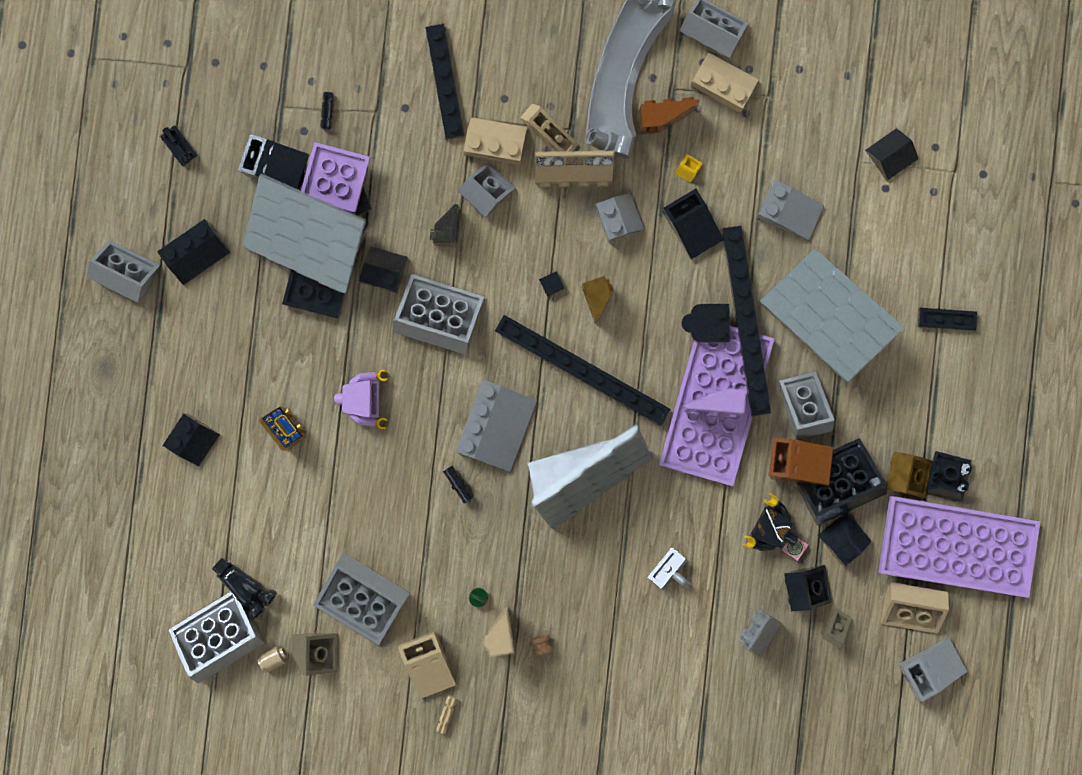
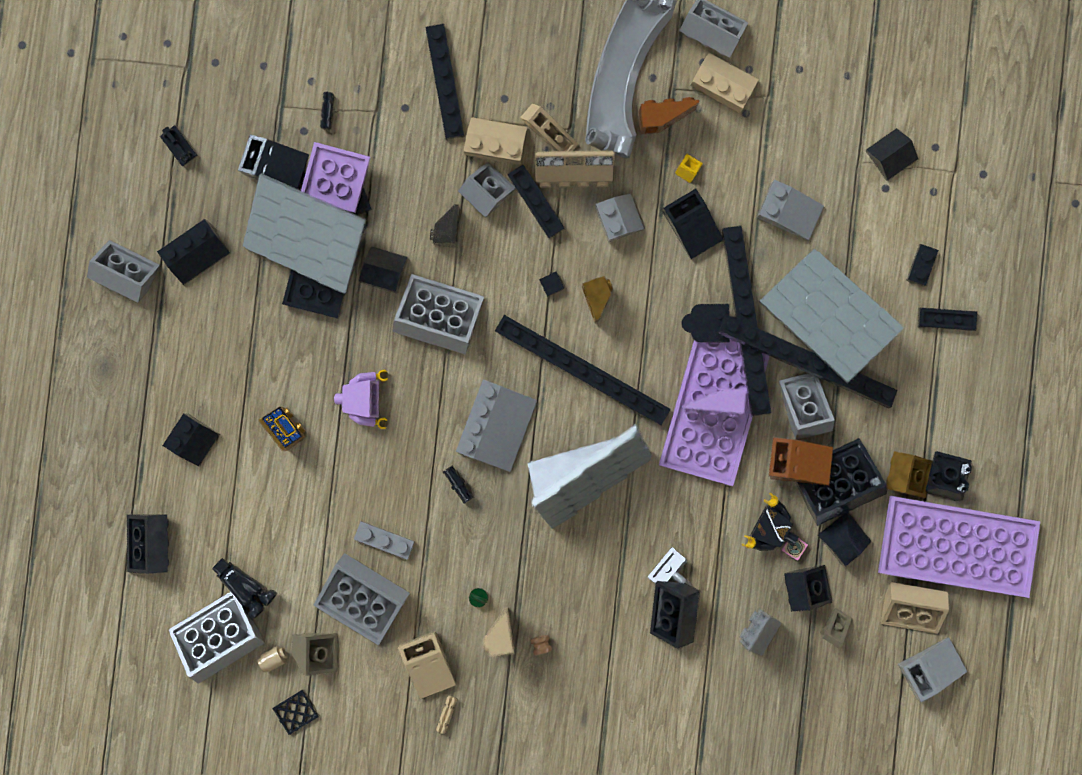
none -> black slope [127,514,169,574]
none -> black window [272,689,319,735]
none -> light grey plate [354,521,415,560]
none -> black plate [507,164,565,239]
none -> black slope [650,581,700,649]
none -> black plate [717,314,897,409]
none -> black plate [906,244,939,287]

